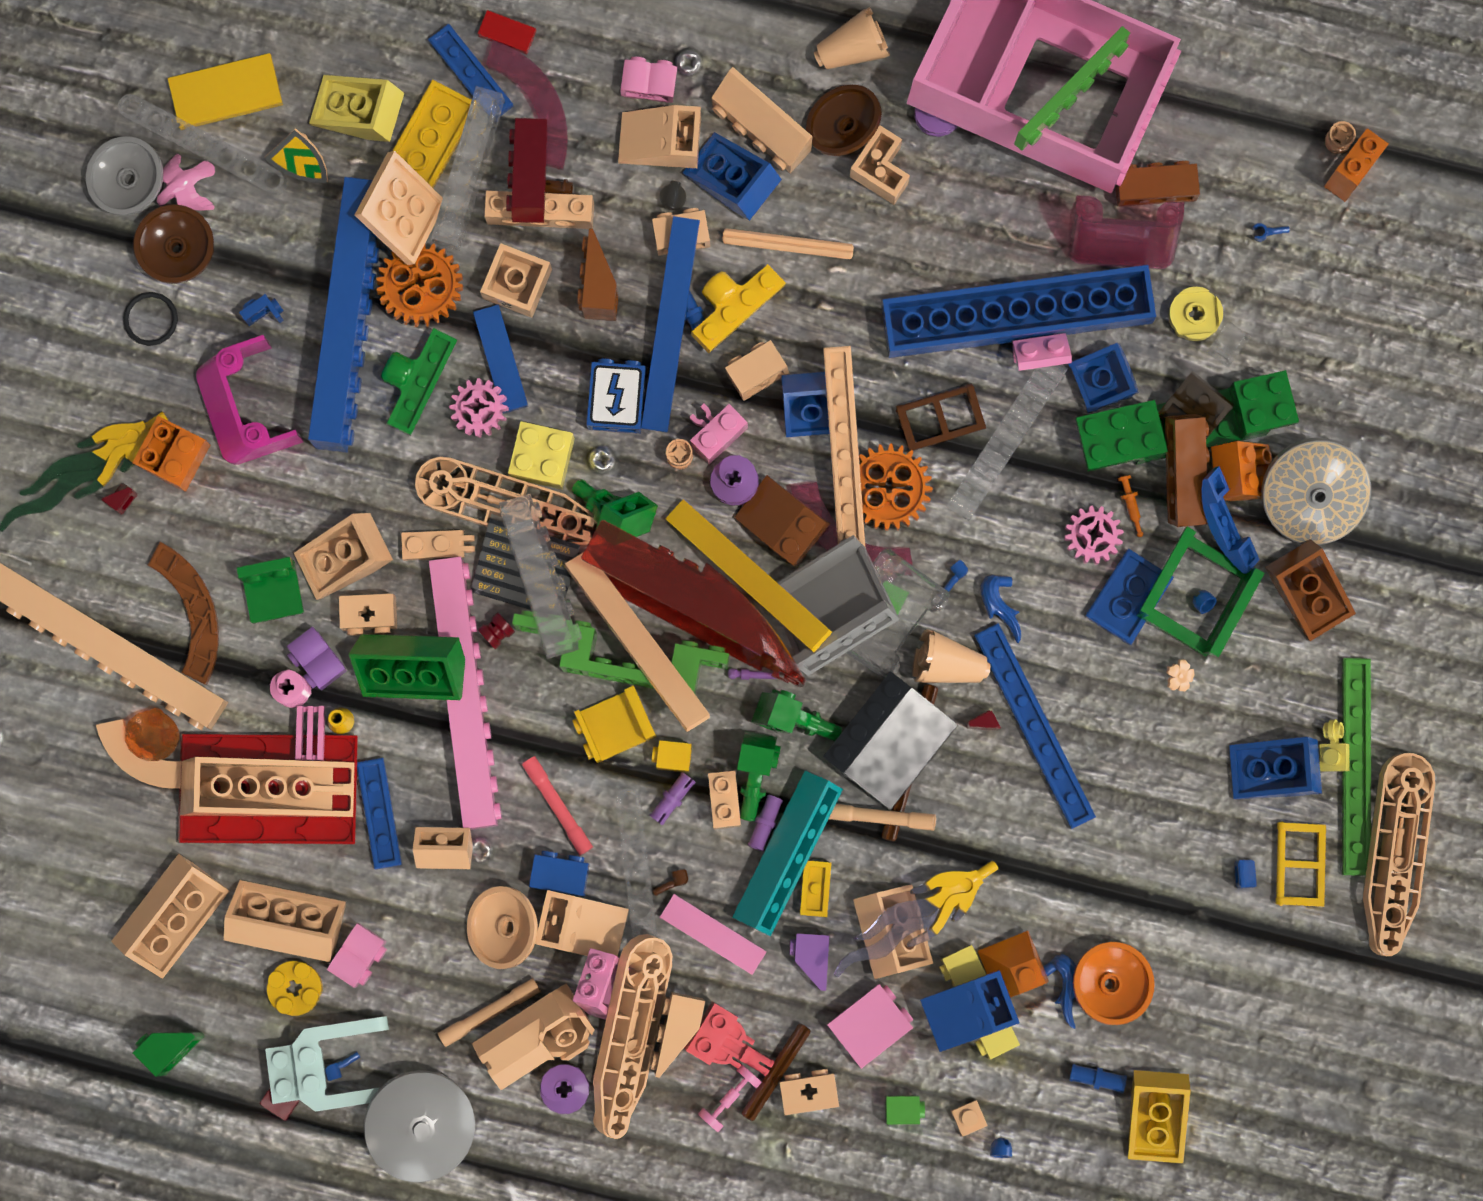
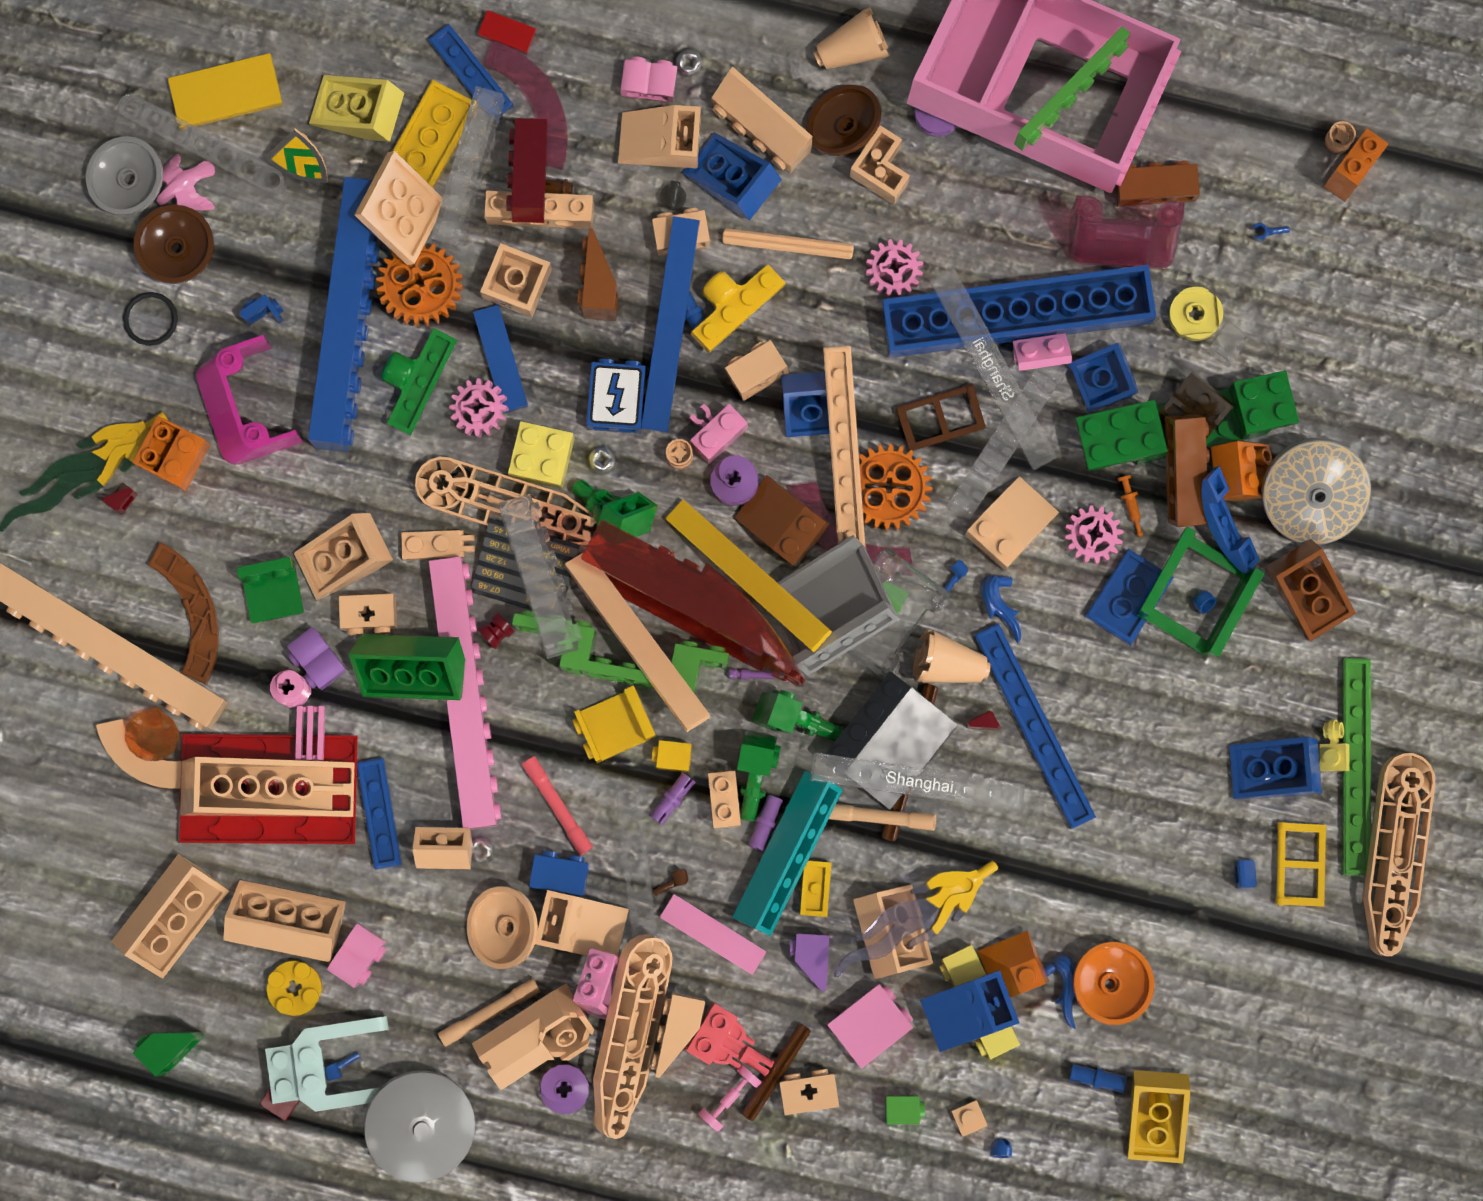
yellow cone [327,707,354,734] -> none
light nougat plant [1166,659,1195,692] -> none
none -> clear tile [811,753,1025,812]
none -> bright pink gear [866,239,923,298]
none -> clear tile [930,268,1057,471]
none -> light nougat slope [965,476,1059,571]

